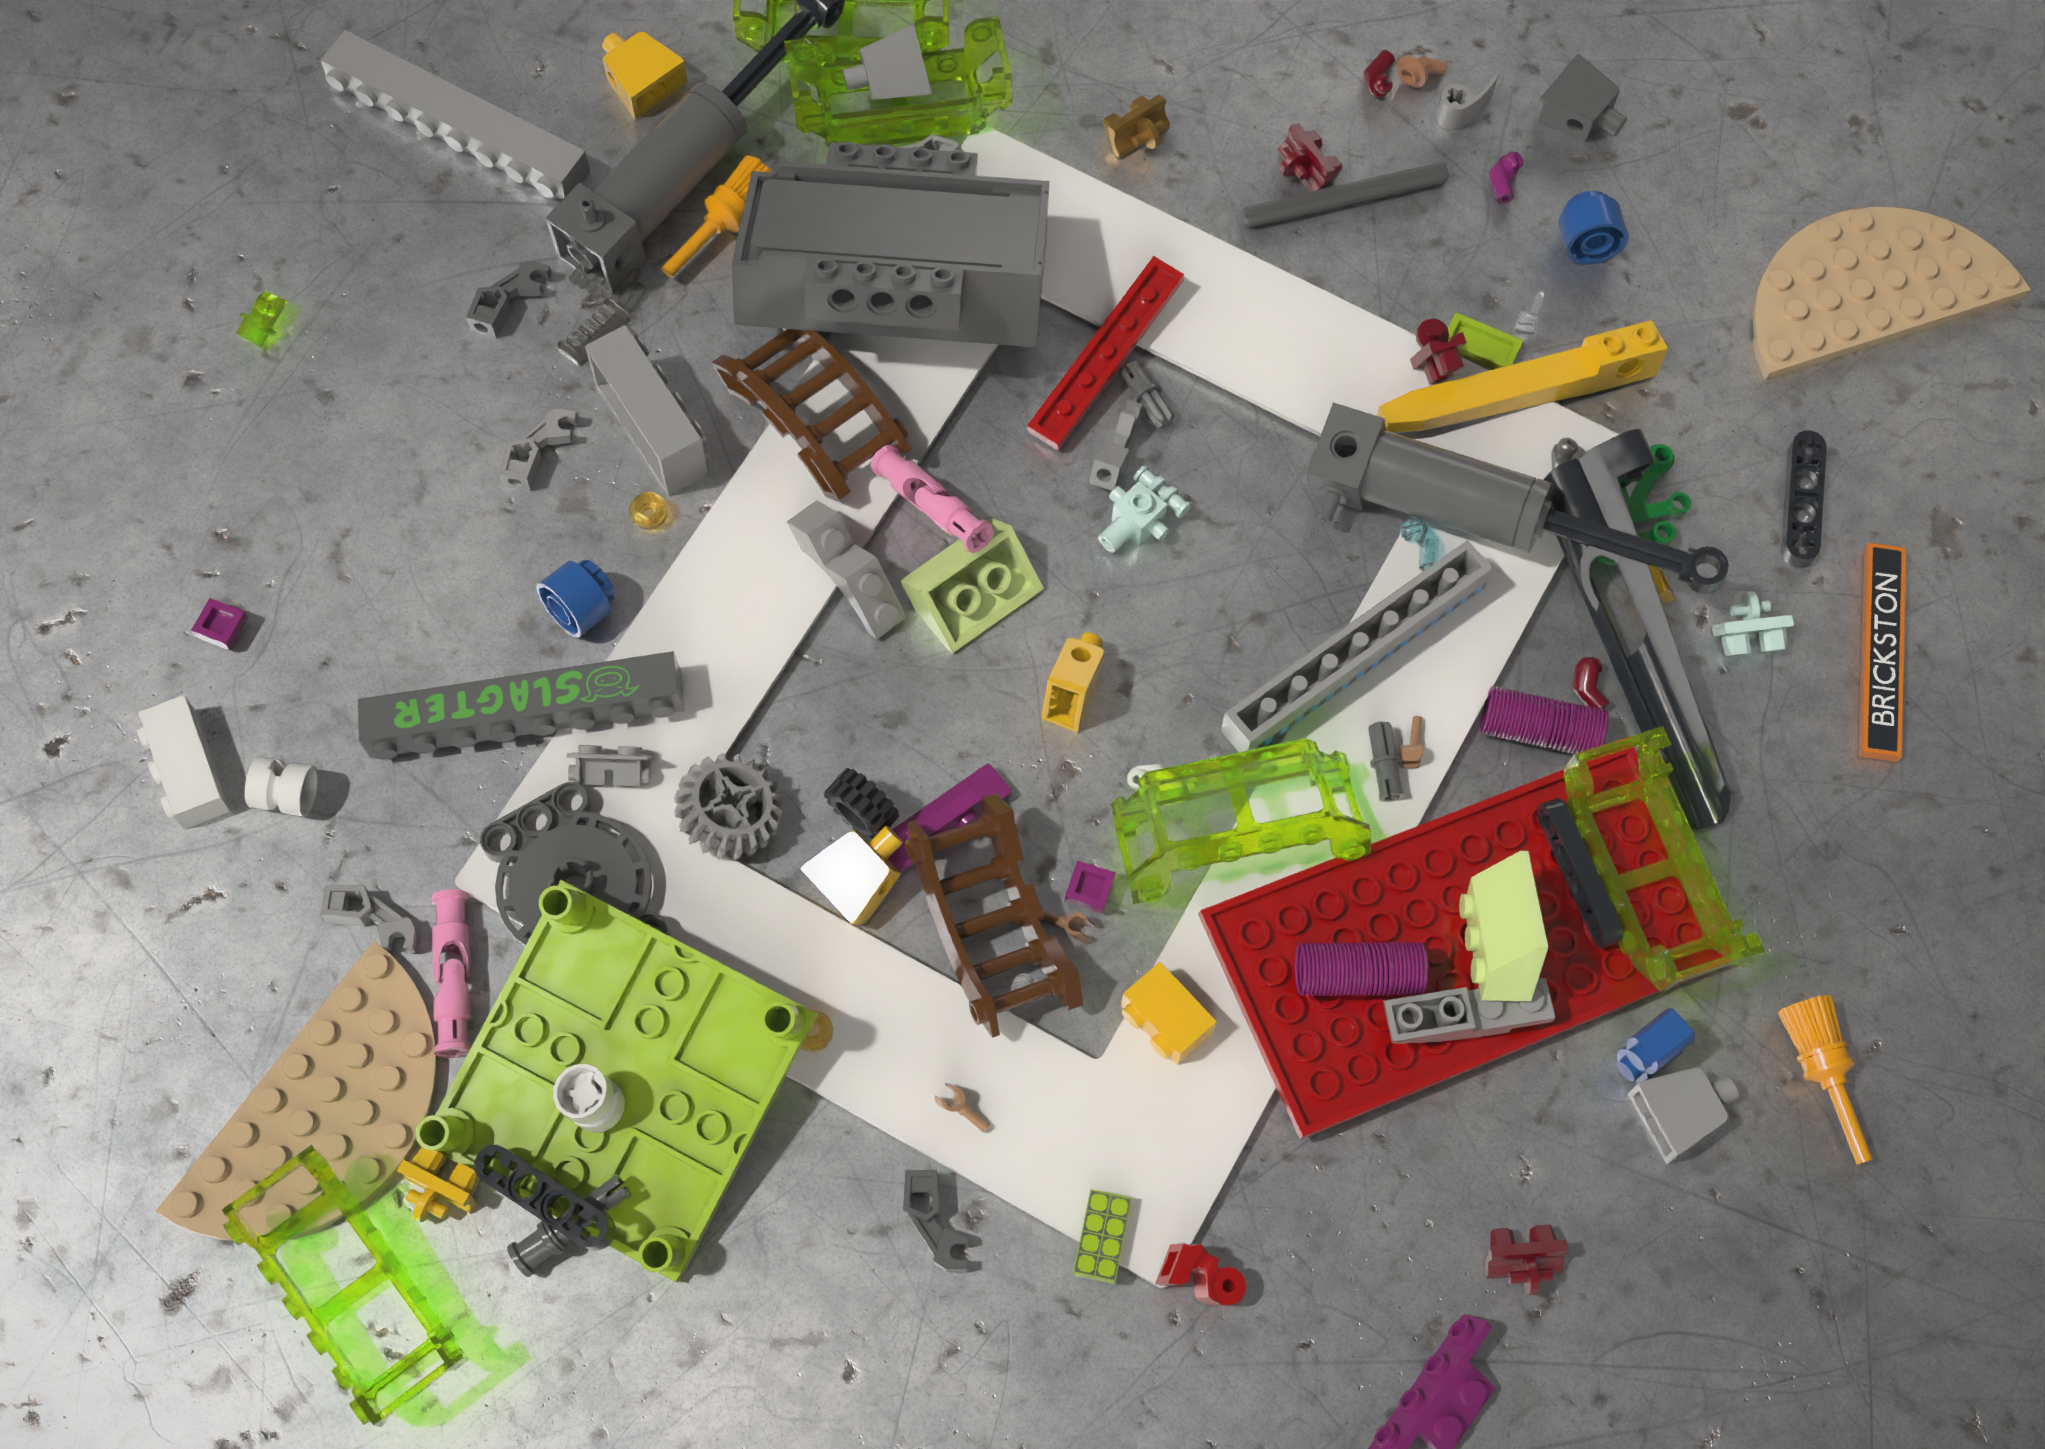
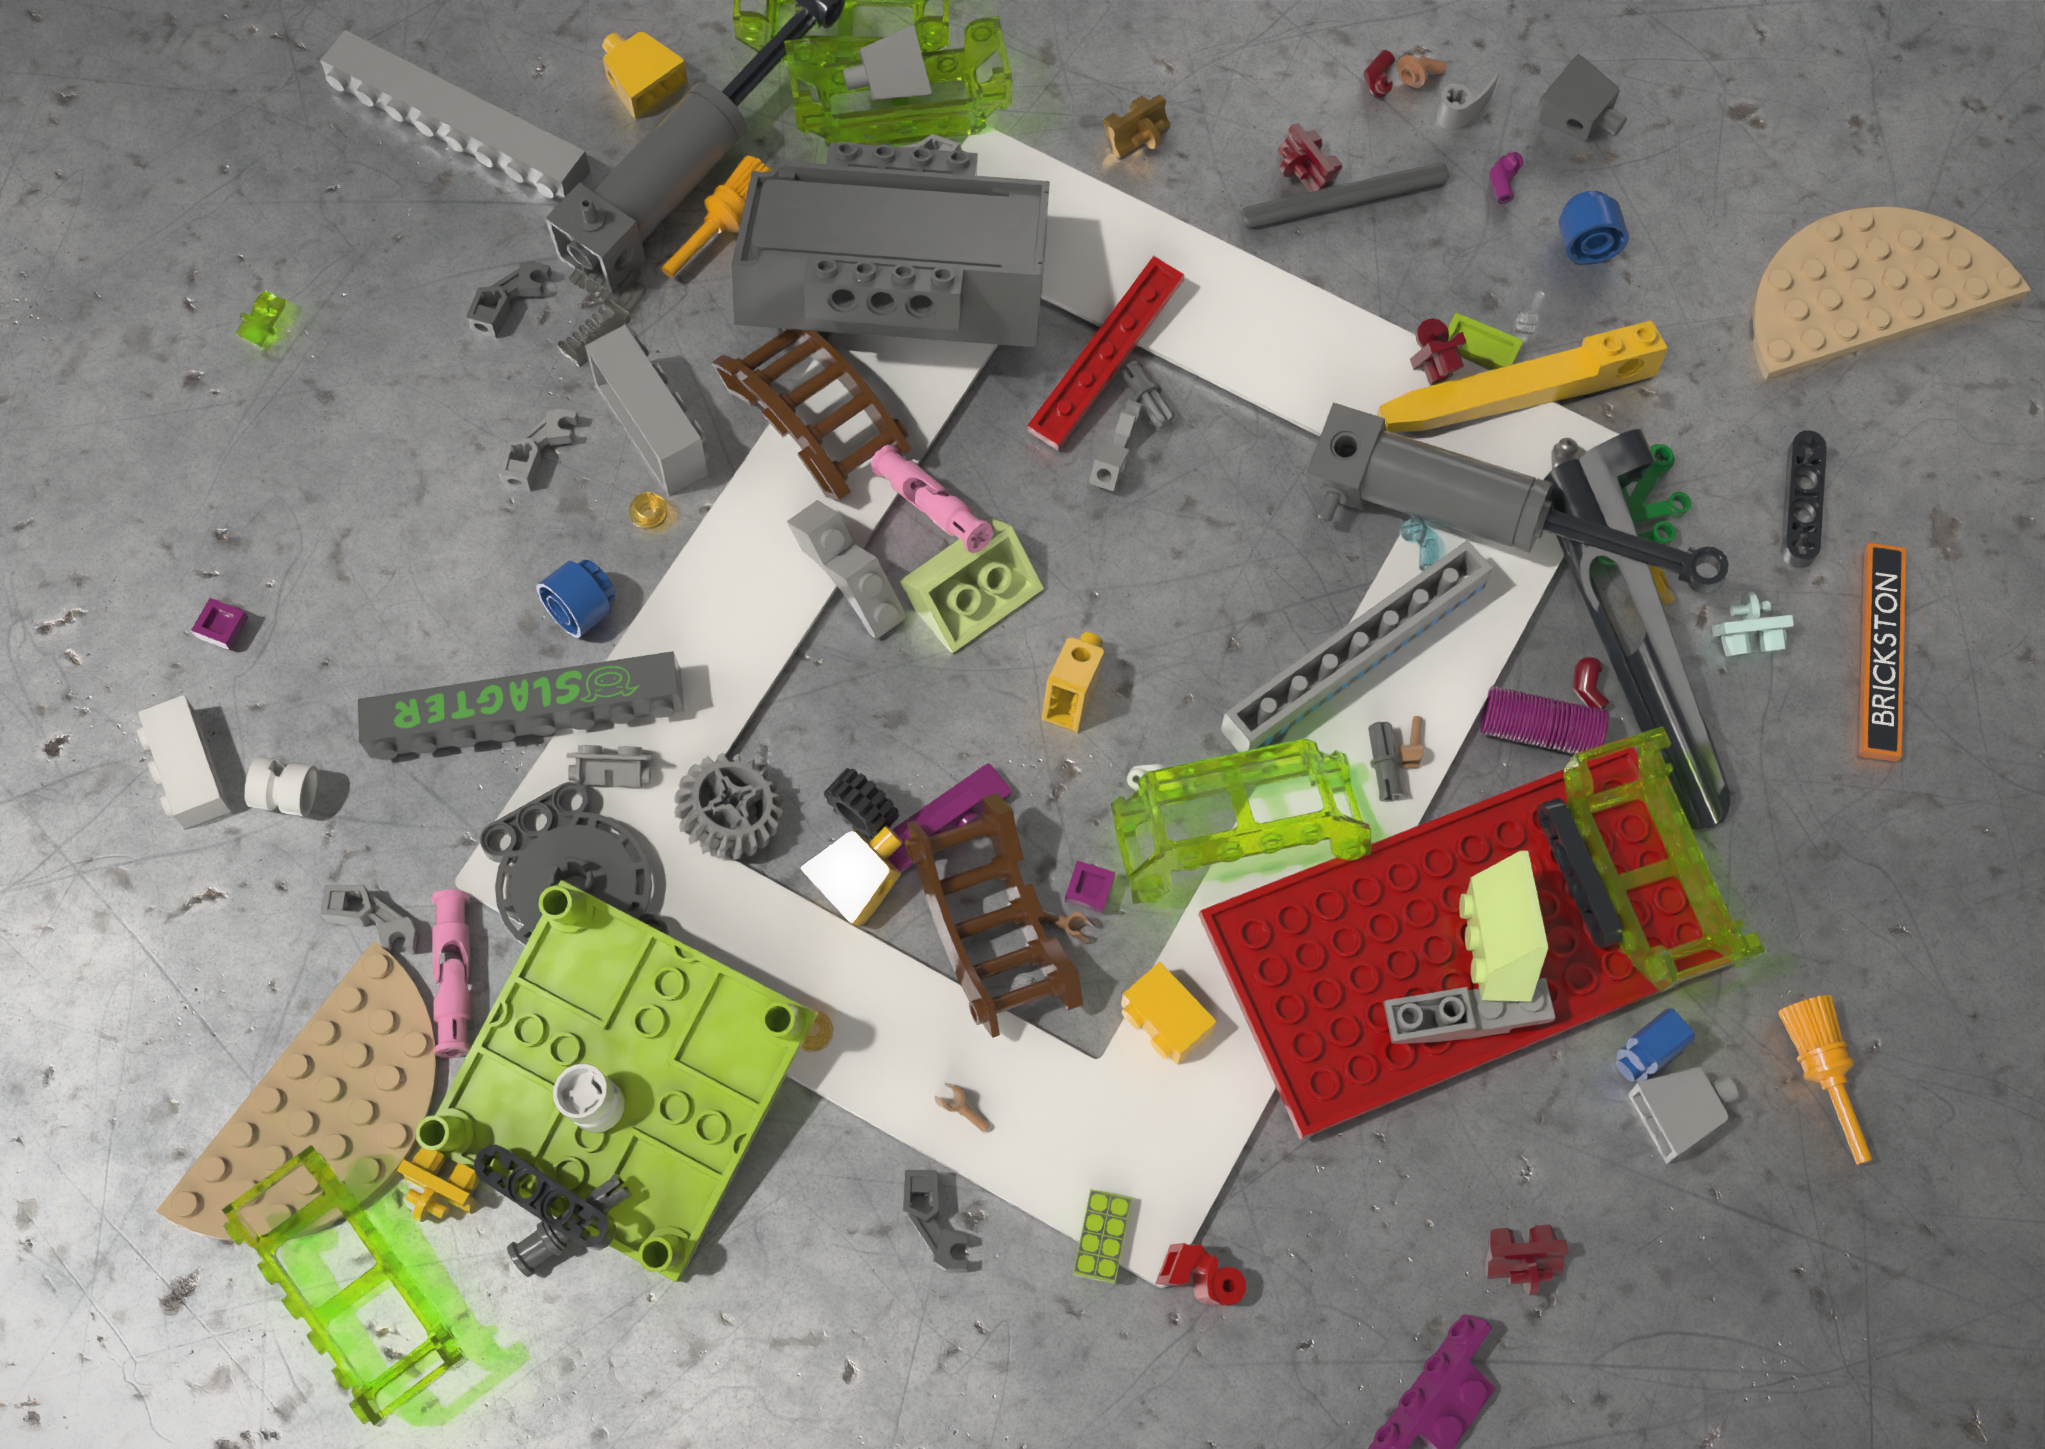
light aqua piece [1098,465,1192,553] -> none
magenta piece [1295,941,1428,996] -> none

